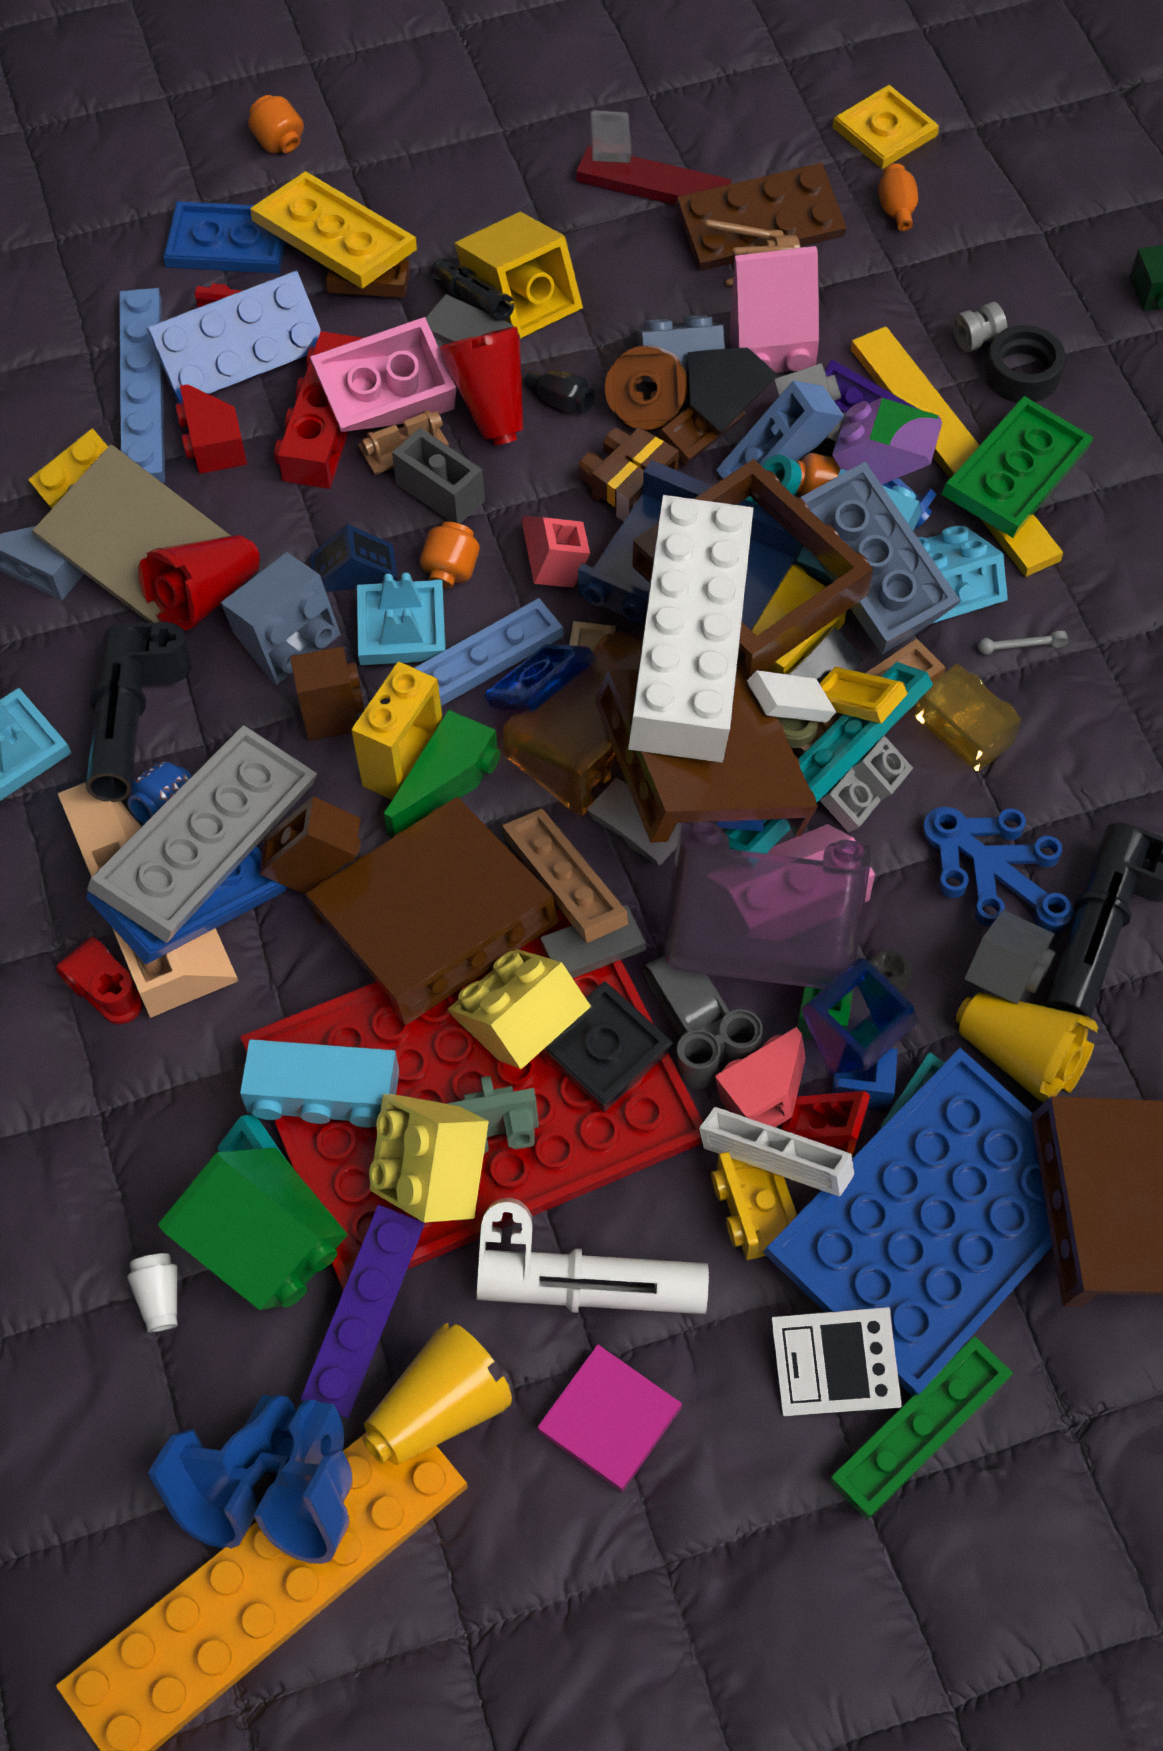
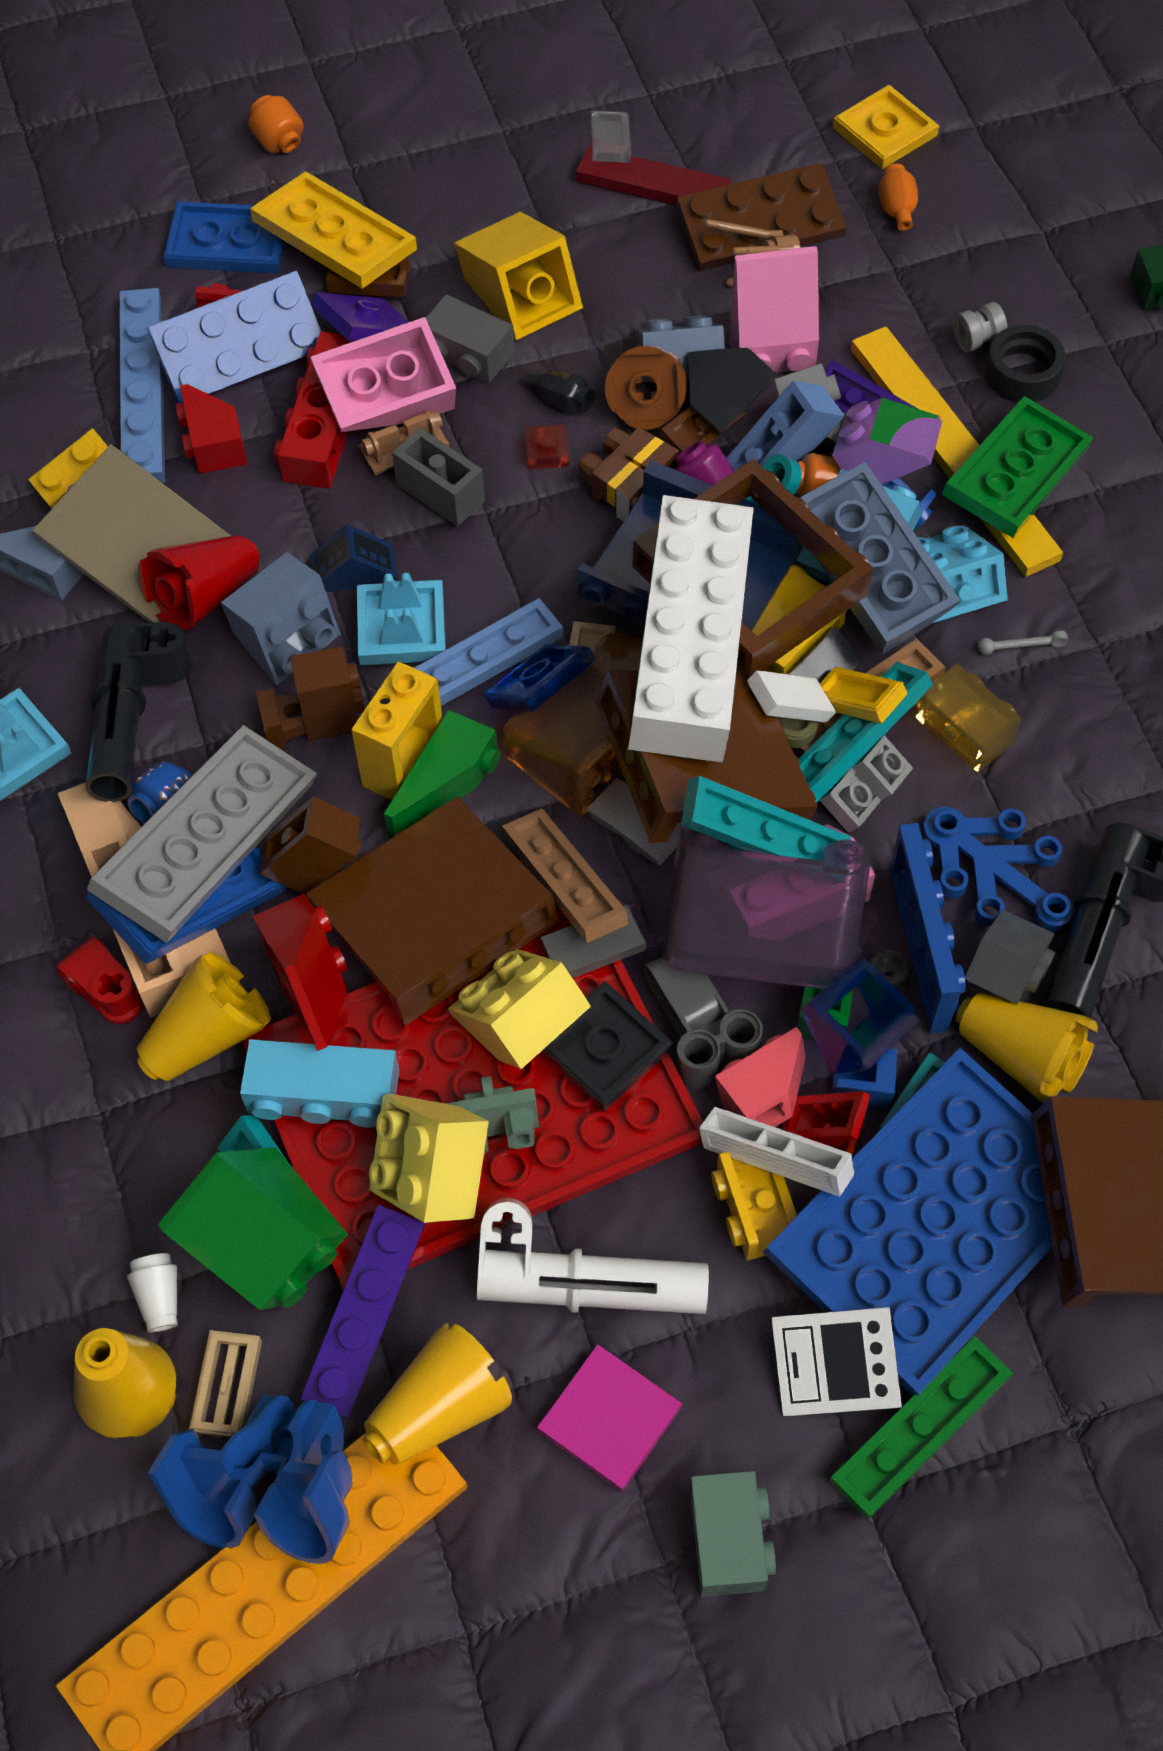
orange head [420,521,480,588] -> none
black pin [431,258,514,320] -> none
red cone [439,326,523,445] -> none
coral slope [522,515,590,588] -> none
none -> yellow cone [73,1328,176,1439]
none -> yellow cone [137,952,271,1081]
none -> tan tile [189,1330,262,1439]
none -> red slope [252,894,348,1051]
none -> reddish brown tile [256,688,306,749]
none -> dark purple plate [311,292,409,342]
none -> clear red plate [525,424,569,470]
none -> magenta head [674,441,734,486]
none -> teal plate [681,776,851,884]
none -> sand green brick [690,1471,776,1597]
none -> blue plate [889,823,966,1034]

